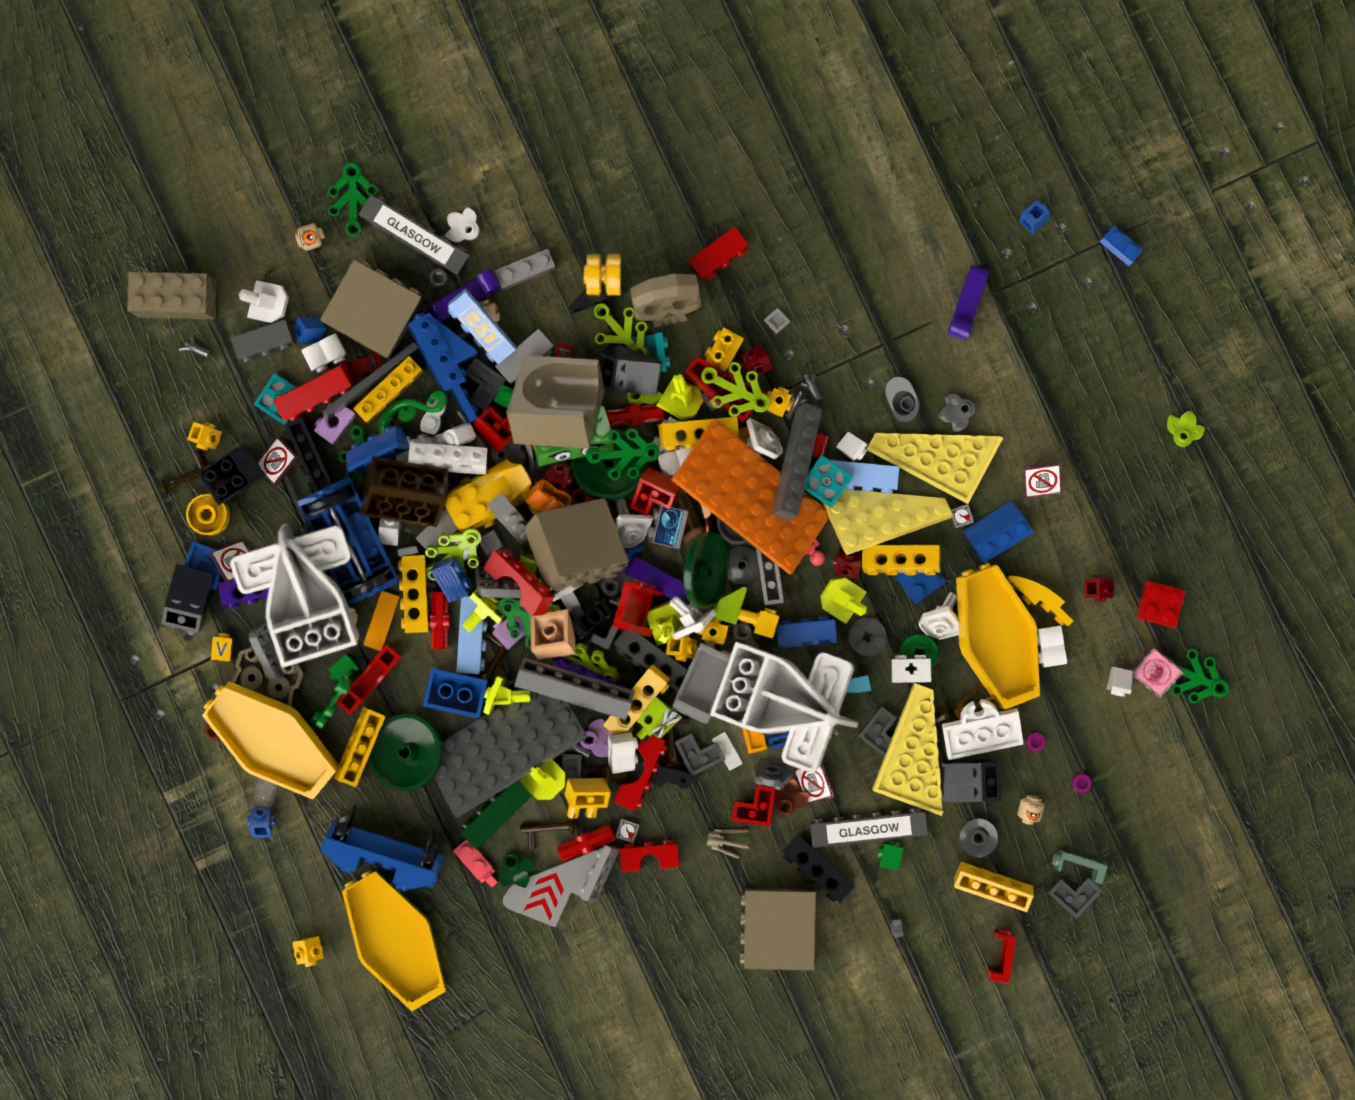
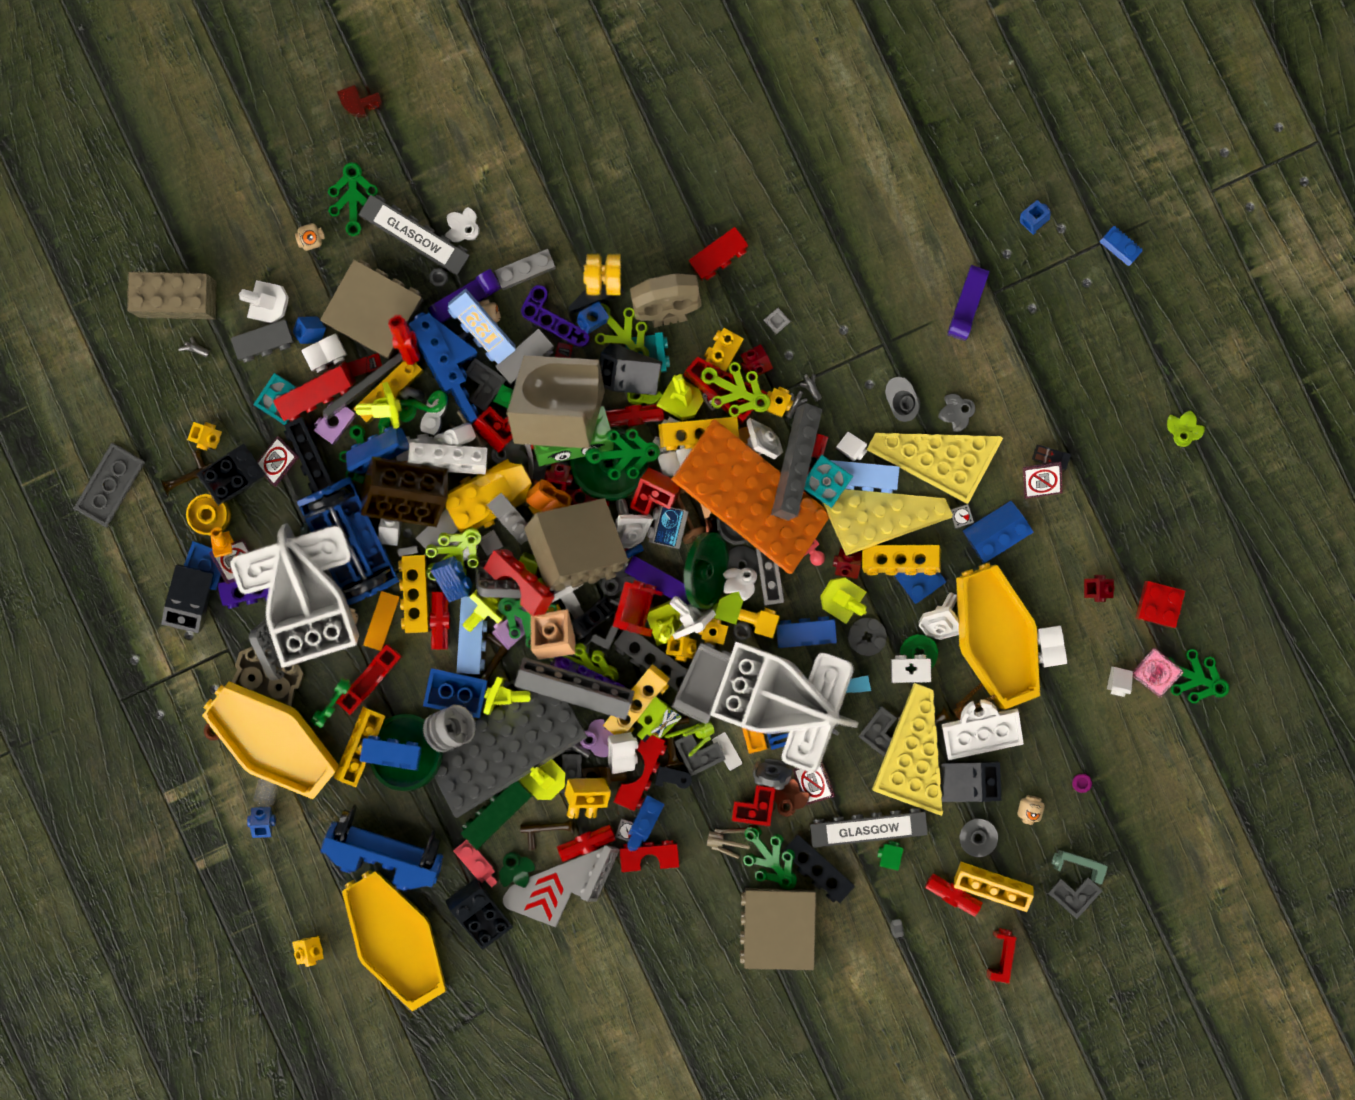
yellow brick [211,633,235,661] -> none
green brick [328,654,360,683] -> none
yellow slope [1006,575,1073,626] -> none
magenta tile [1026,732,1046,752] -> none
none -> dark grey tile [73,443,145,528]
none -> light orange bracket [210,527,235,558]
none -> clear red brick [337,85,383,118]
none -> neon yellow piece [356,382,401,429]
none -> blue wedge [360,735,422,771]
none -> red piece [388,315,420,365]
none -> flat silver arm [399,386,424,401]
none -> light grey wheel [423,705,476,752]
none -> black slope [445,878,513,950]
none -> dark purple beam [521,285,589,348]
none -> blue brick [577,301,609,334]
none -> blue brick [627,795,664,851]
none -> lime plant [664,721,714,757]
none -> white plate [723,568,757,601]
none -> green plant [743,825,797,890]
none -> red piece [925,874,983,917]
none -> black leg [1032,445,1071,472]

